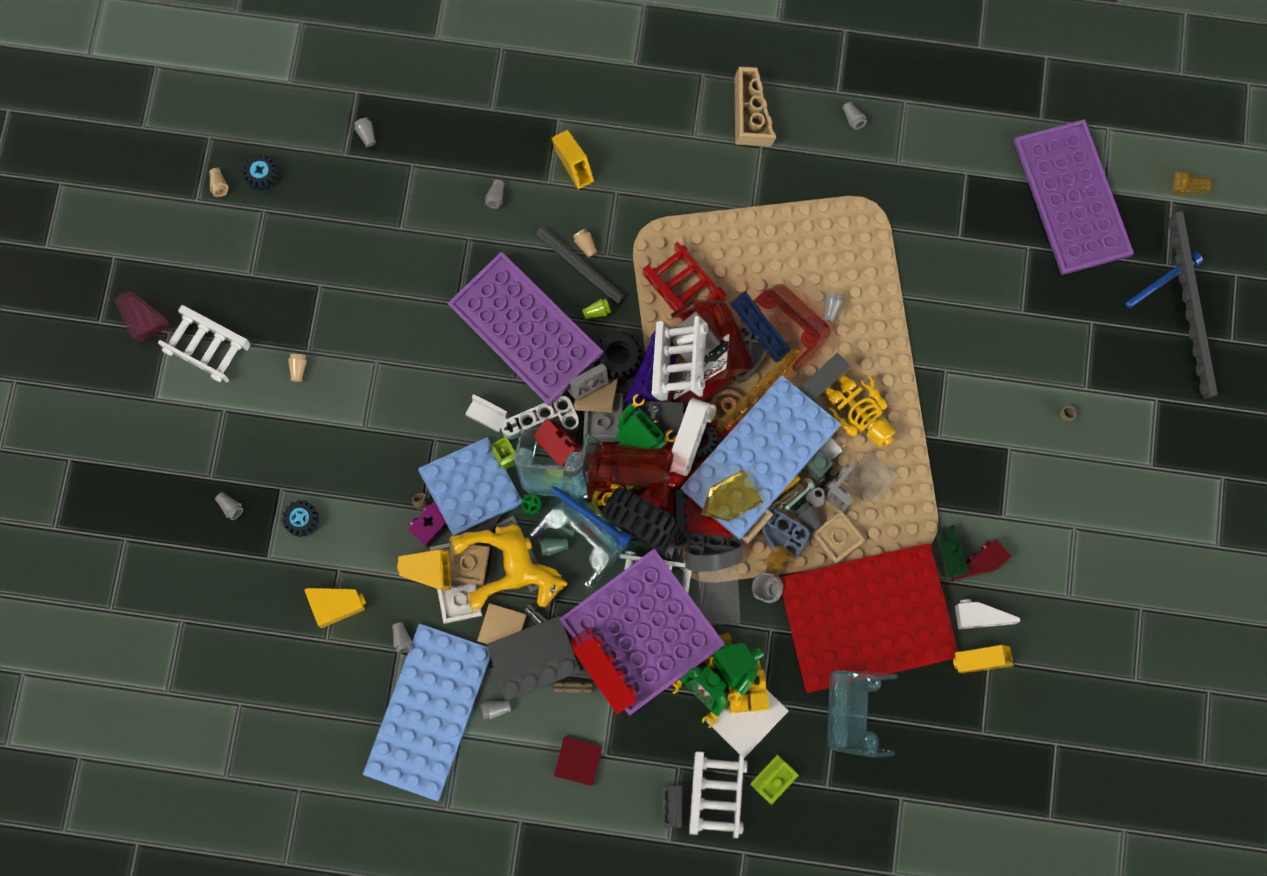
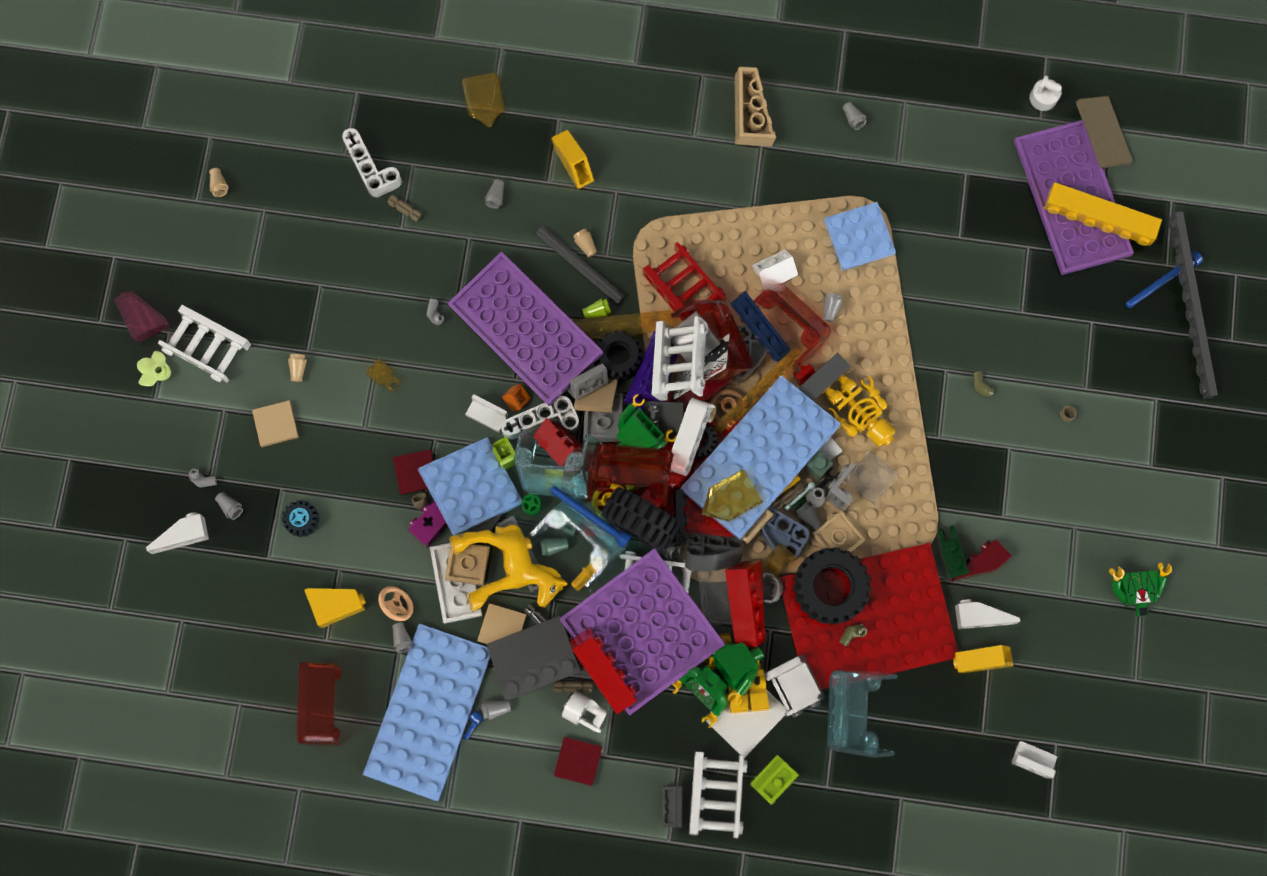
black wheel [242,154,279,191] -> none
light grey cone [354,118,376,147] -> none
yellow slope [397,550,452,591] -> none
clear yellow piece [1172,172,1212,195] -> none
none -> yellowish green plate [137,351,171,386]
none -> white slope [146,513,209,554]
none -> light grey arm [189,469,217,488]
none -> tan tile [252,400,299,447]
none -> clear red windscreen [297,662,341,747]
none -> white beam [342,128,402,197]
none -> clear yellow plate [366,359,400,392]
none -> light nougat piece [379,586,413,621]
none -> dark tan axle [387,195,422,221]
none -> dark red tile [393,449,433,495]
none -> light grey arm [426,299,444,325]
none -> clear yellow tile [462,73,504,128]
none -> blue hand [464,711,483,739]
none -> orange slope [502,384,531,412]
none -> white piece [561,691,606,733]
none -> yellow axle [571,556,605,591]
none -> clear yellow plate [572,310,674,338]
none -> red wedge [725,560,766,647]
none -> white panel [752,250,798,290]
none -> panel [765,655,825,718]
none -> red tile [793,364,815,387]
none -> black tyre [793,547,871,625]
none -> light blue plate [824,202,896,271]
none -> olive arm [839,624,867,647]
none -> olive arm [973,372,994,397]
none -> white panel [1011,741,1057,779]
none -> white piece [1030,75,1062,111]
none -> yellow brick [1043,182,1162,246]
none -> dark tan tile [1076,96,1133,169]
none -> green torso [1109,562,1172,617]

